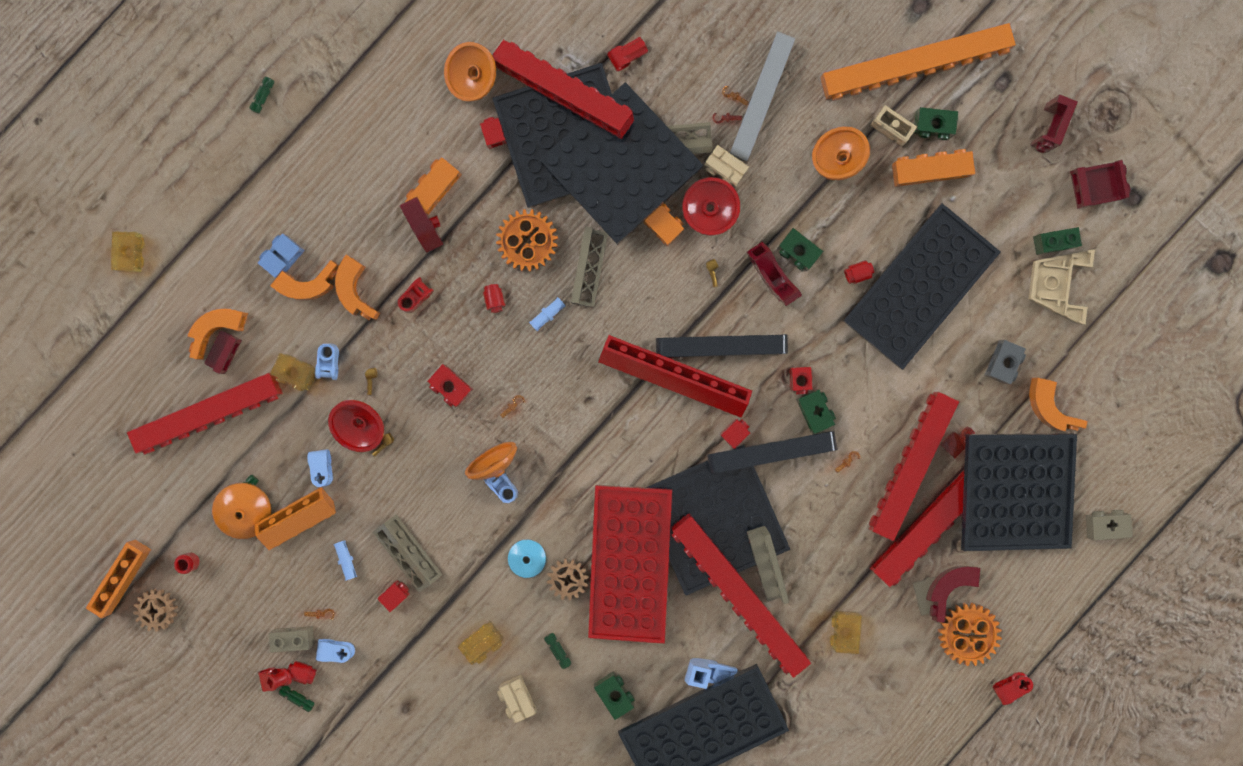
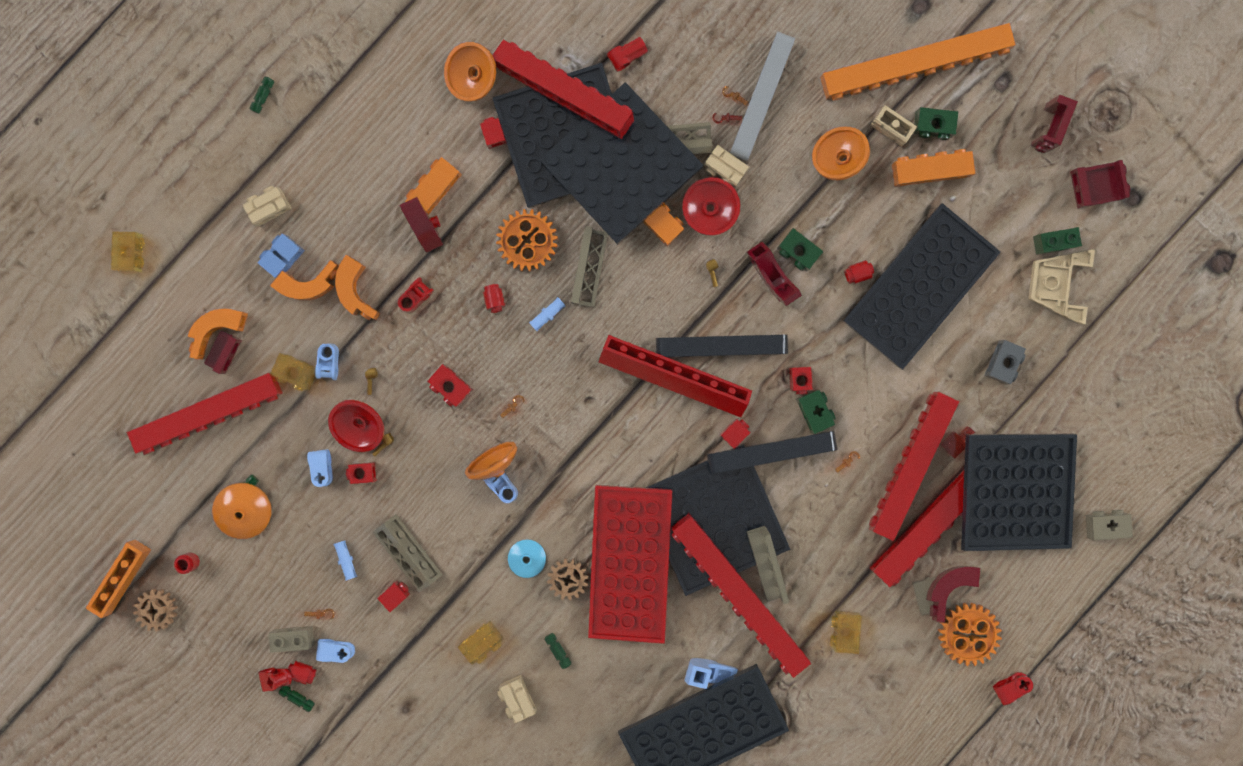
orange brick [254,487,336,550] -> none
dark green brick [594,671,635,720] -> none
orange arch [1029,378,1088,431] -> none
none -> tan brick [243,186,291,227]
none -> red brick [346,462,377,484]

